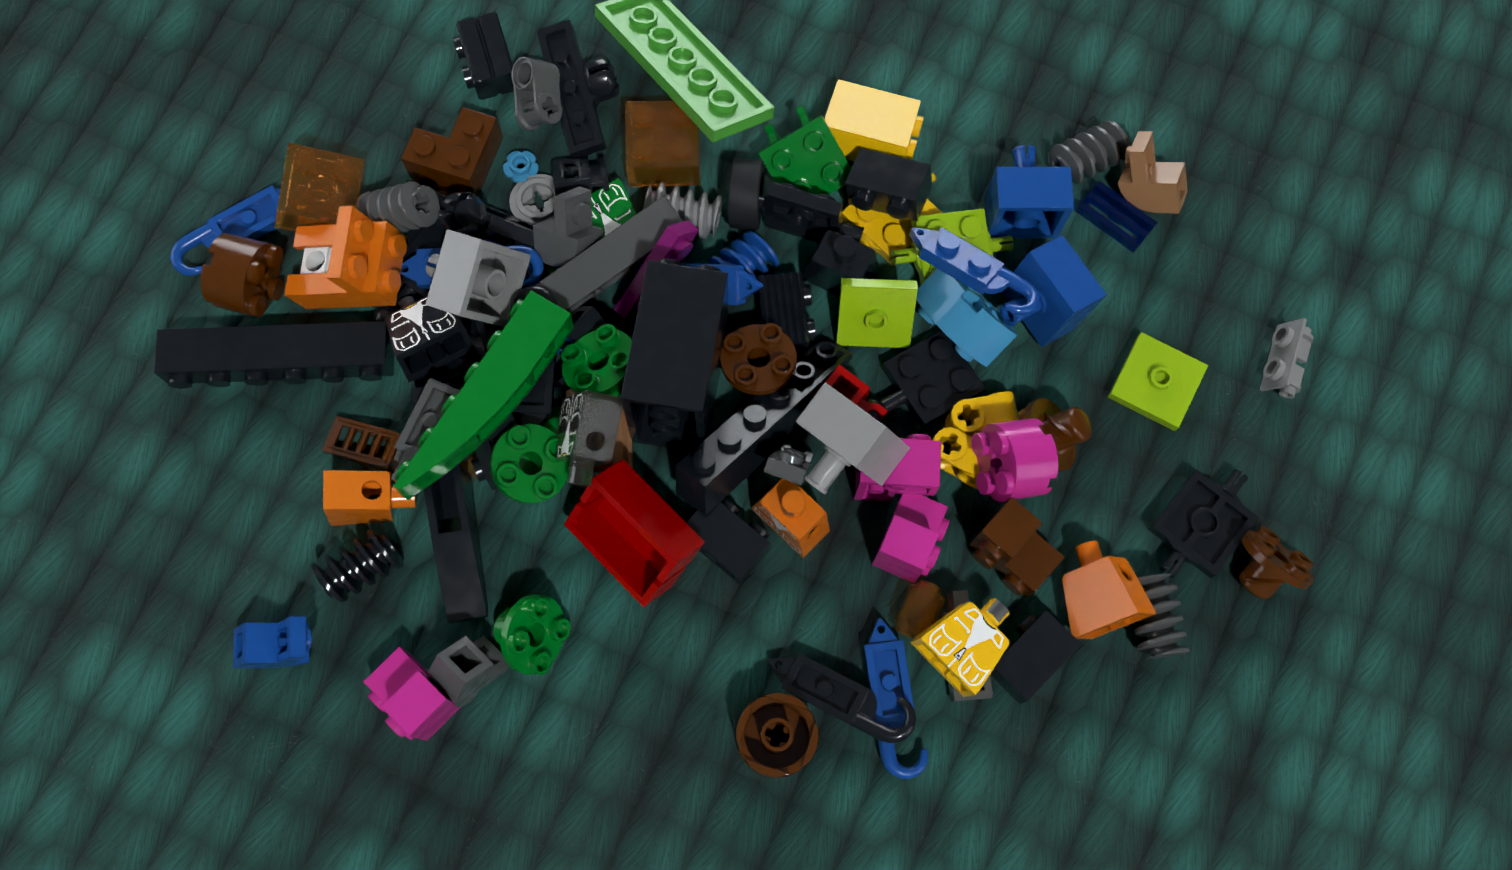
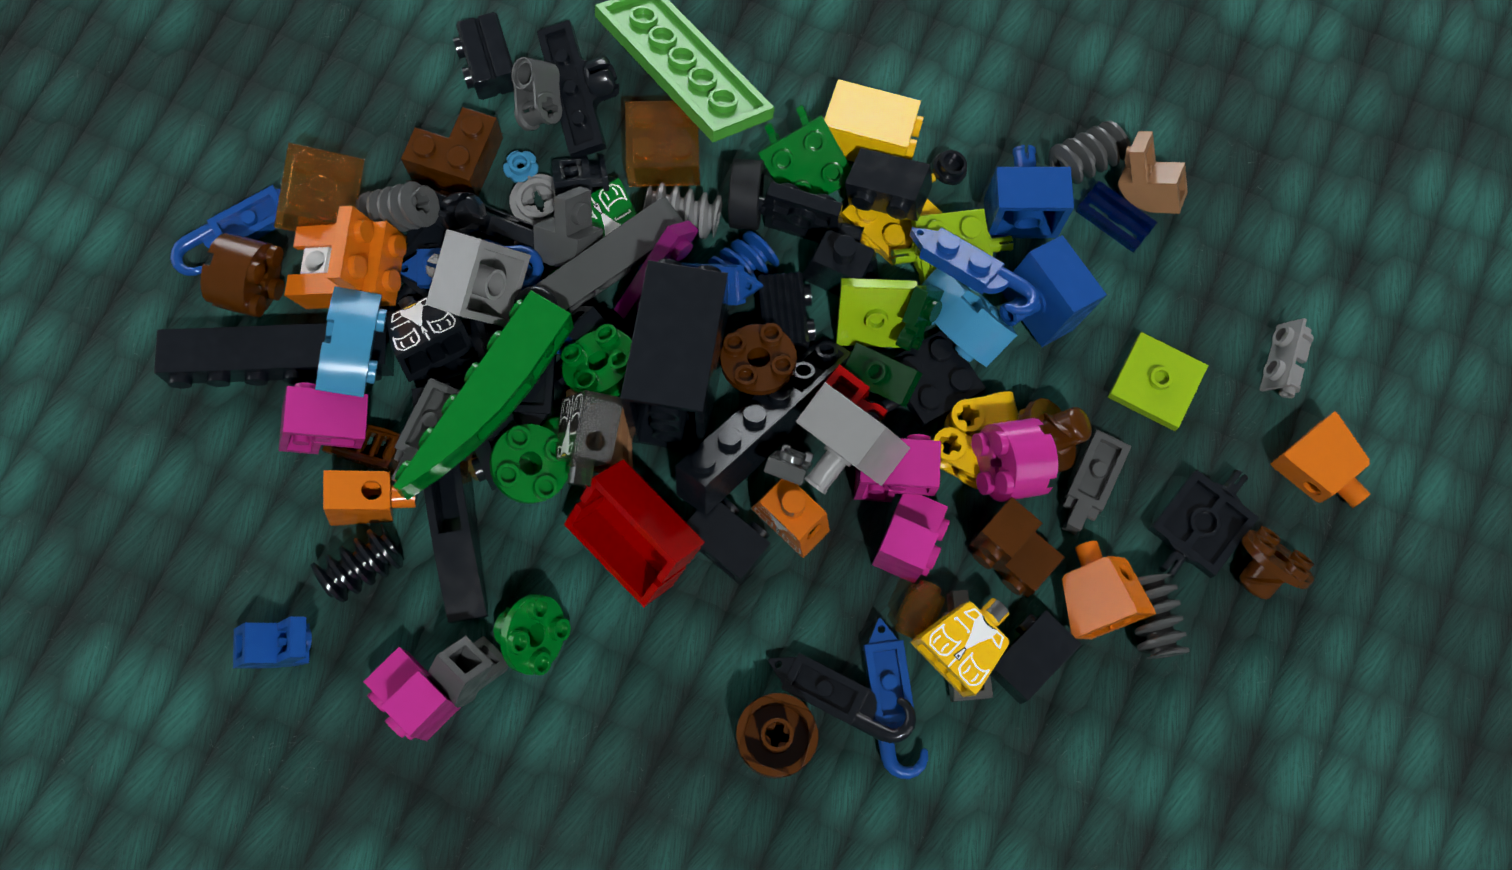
none -> dark pink brick [278,382,369,454]
none -> dark azure brick [315,286,387,397]
none -> dark green plate [844,342,923,408]
none -> dark green plate [896,285,944,351]
none -> black plate [932,150,967,185]
none -> dark grey hinge [1062,430,1131,536]
none -> orange torso [1270,411,1371,508]

